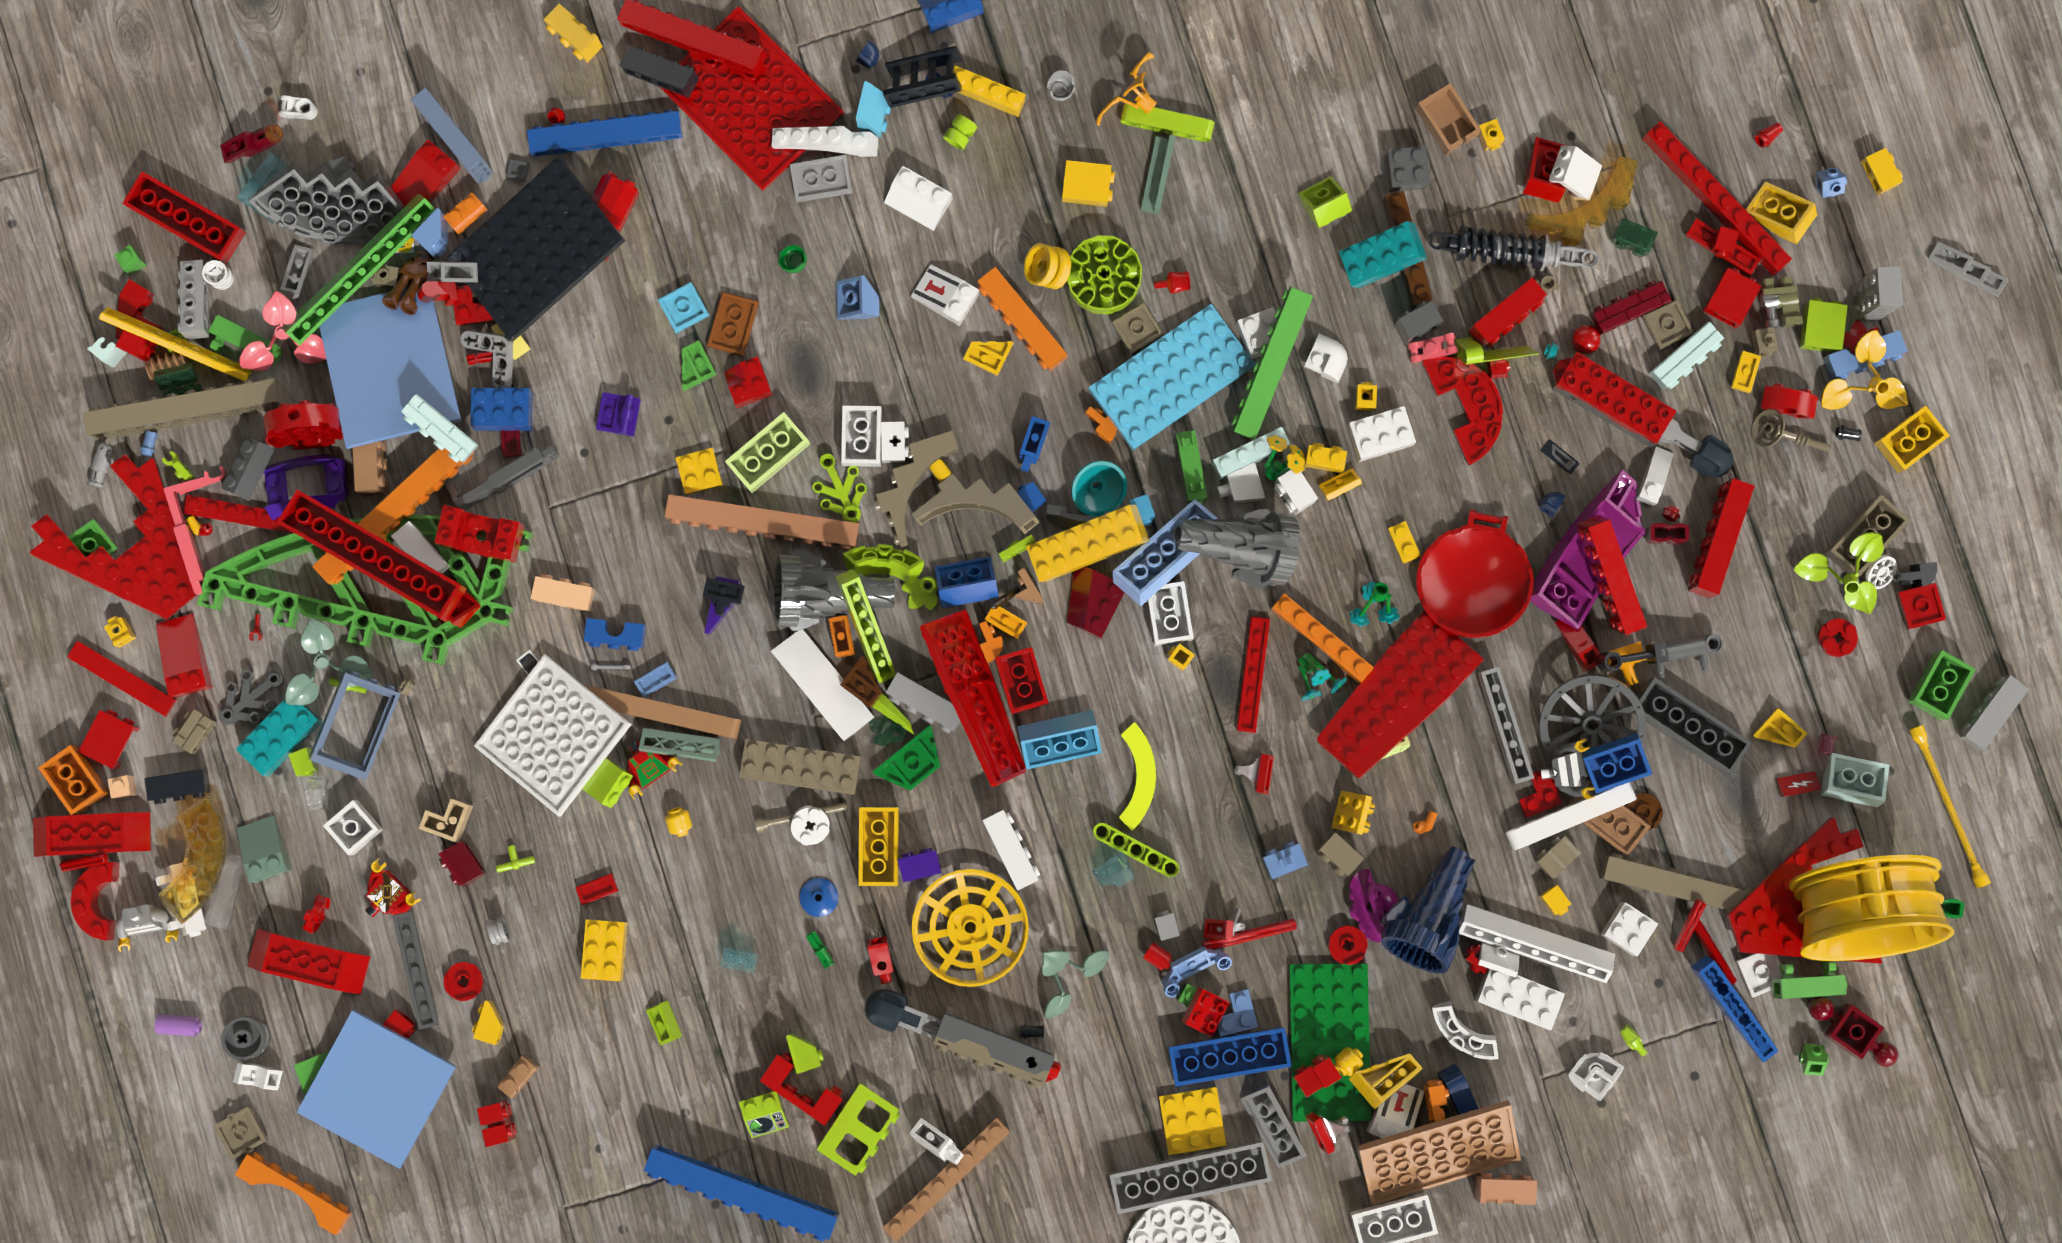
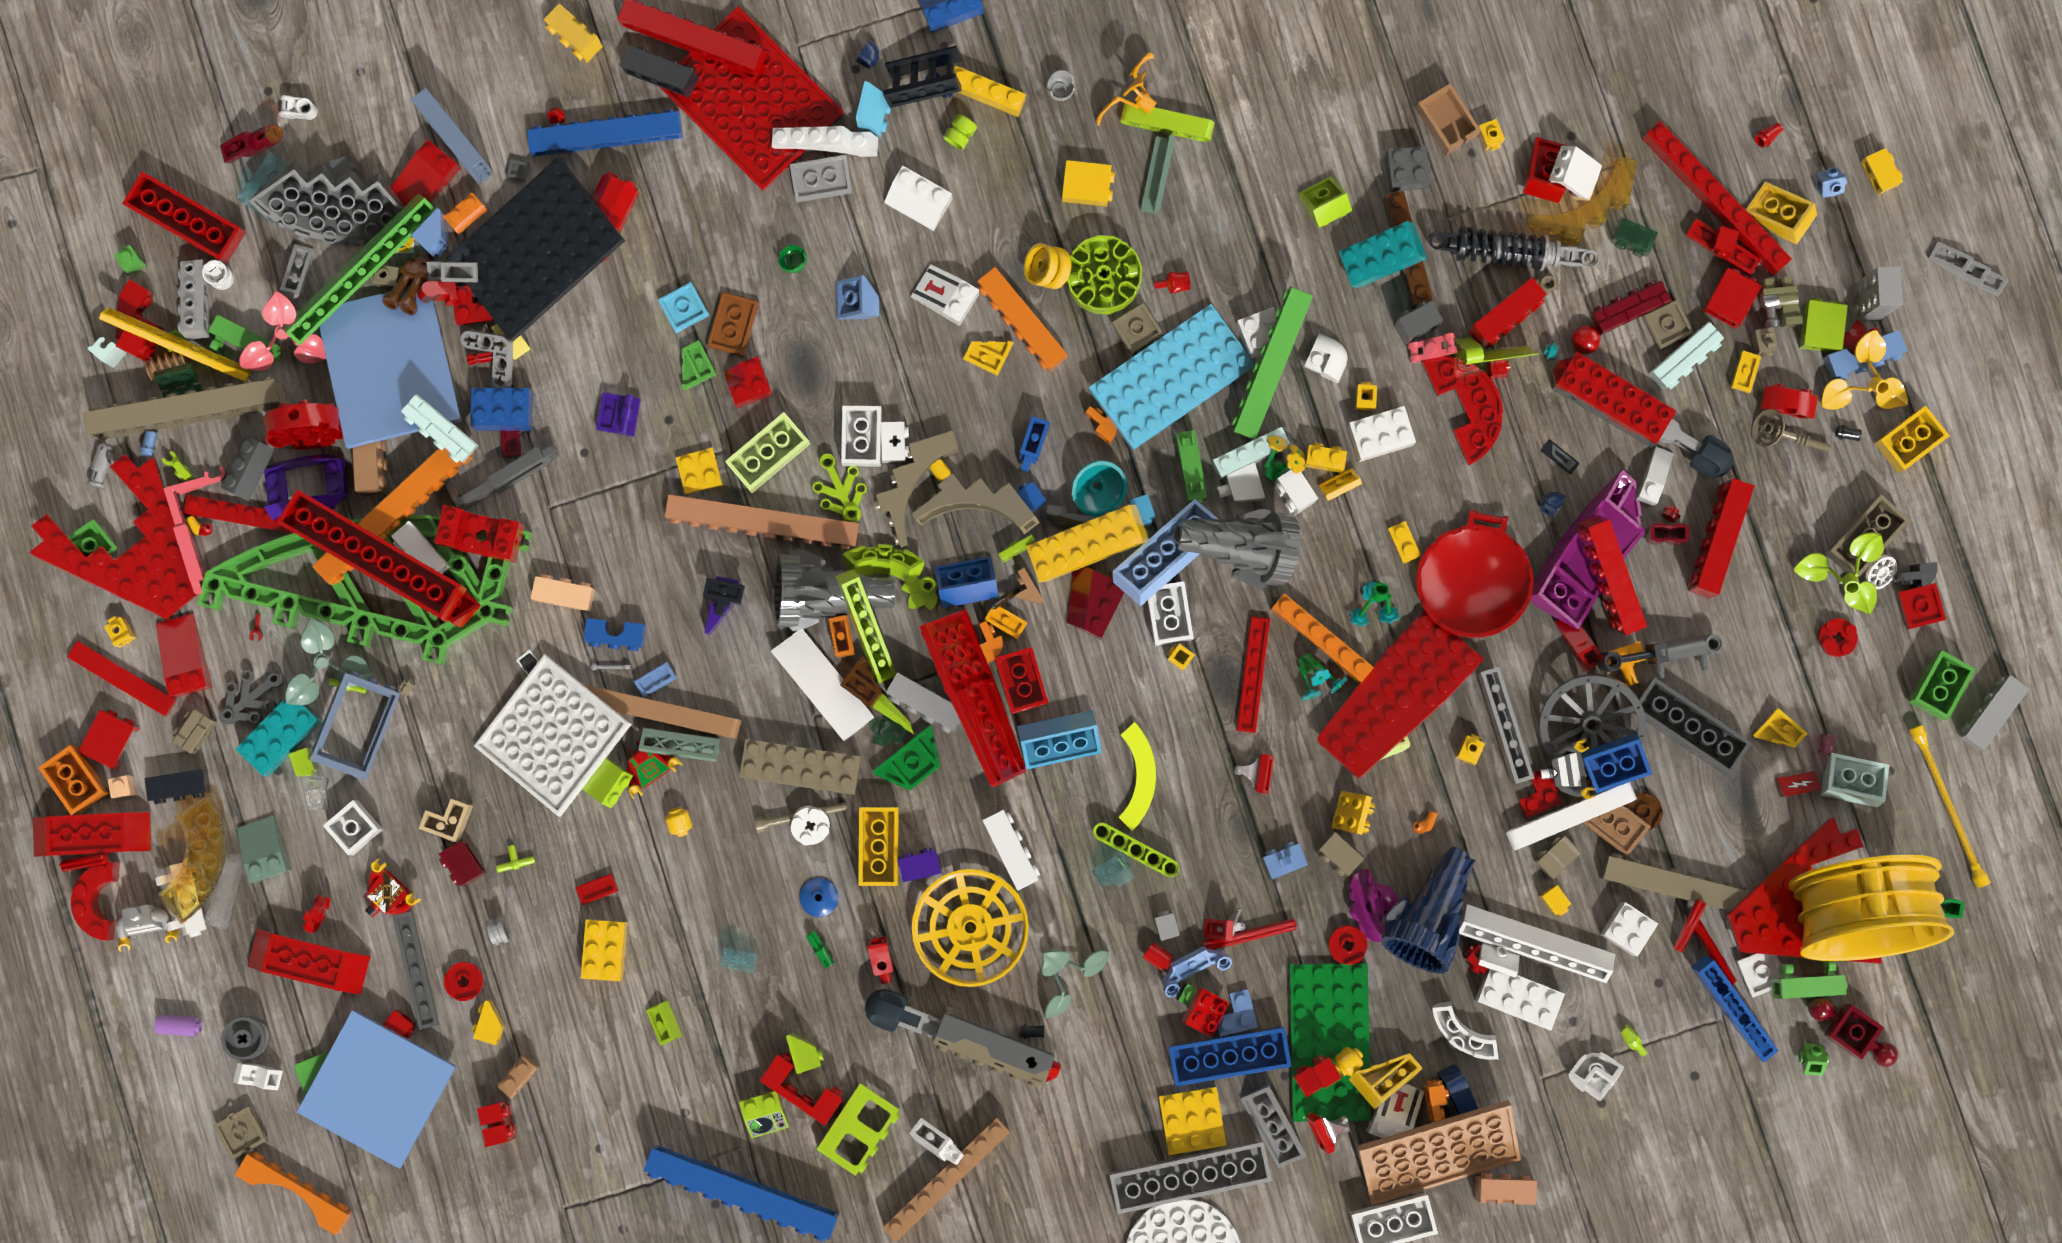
none -> yellow brick [1456,734,1485,765]

